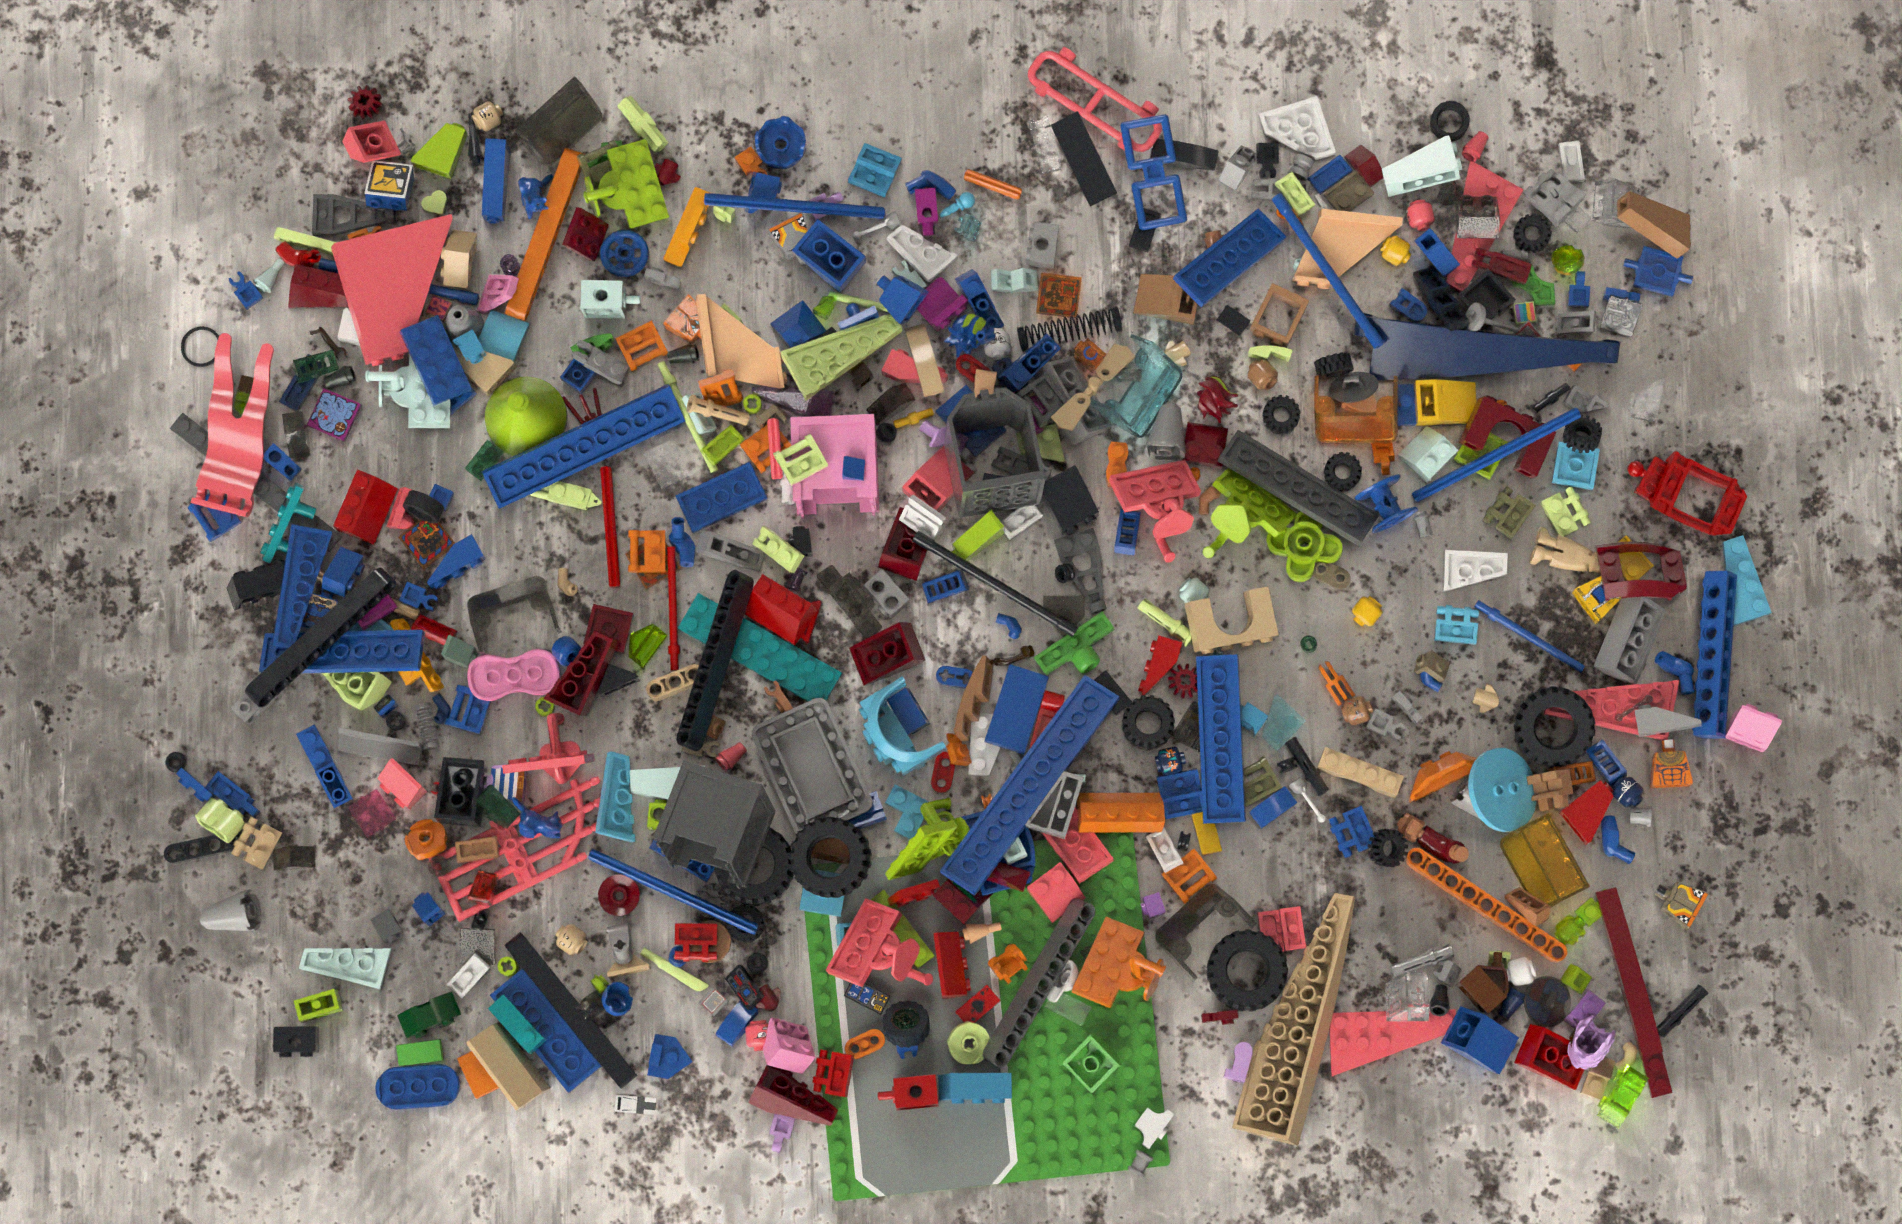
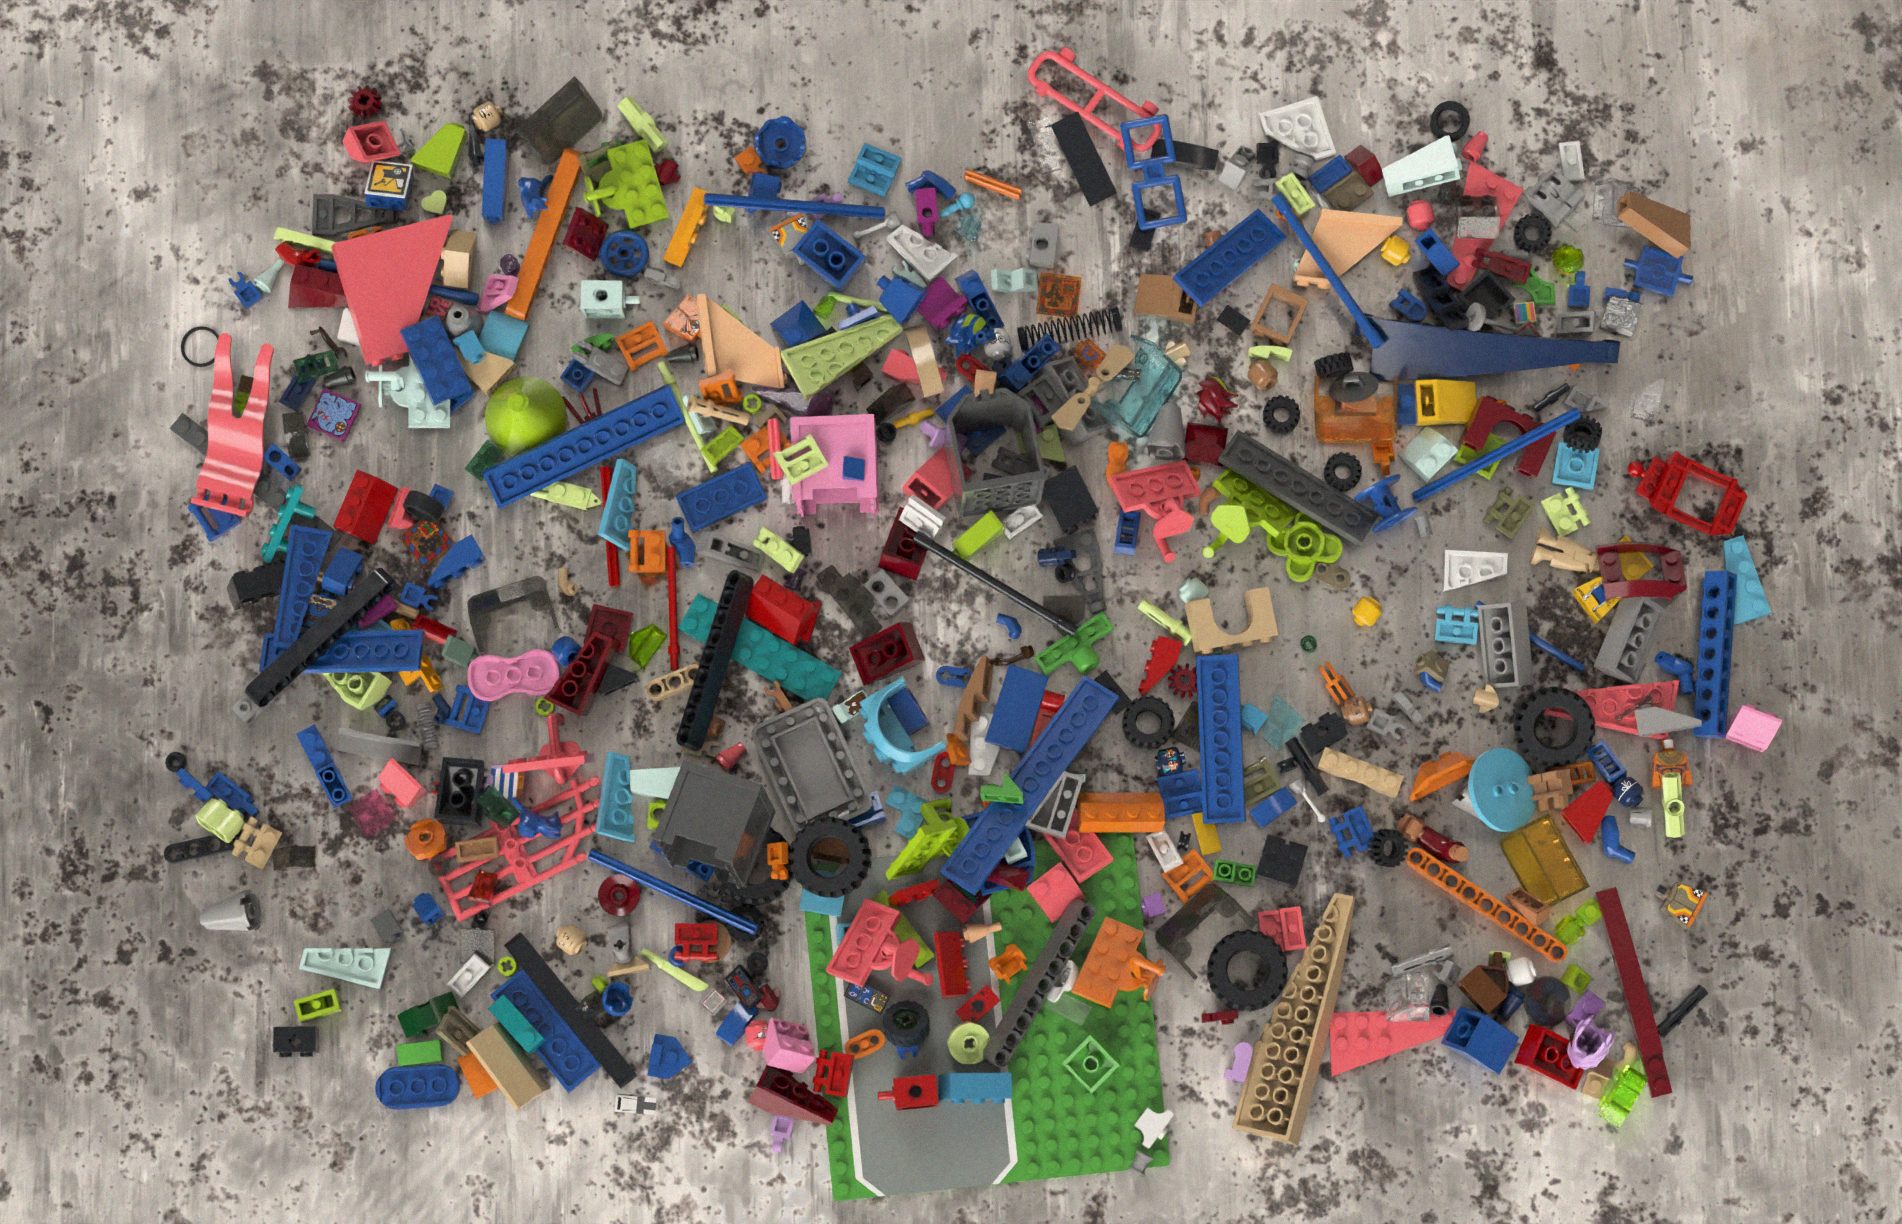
blue slope [922,570,969,603] -> none
none -> dark tan plate [435,1006,480,1055]
none -> medium azure wing [598,459,637,551]
none -> orange plate [767,842,788,880]
none -> light aqua leg [831,690,868,727]
none -> bright green slope [980,772,1024,804]
none -> dark blue hinge [1037,546,1077,567]
none -> bright green slope [1212,859,1256,887]
none -> black piece [1255,834,1308,889]
none -> black brick [1299,712,1348,757]
none -> light grey slope [1478,601,1534,688]
none -> yellowish green piece [1662,772,1685,838]

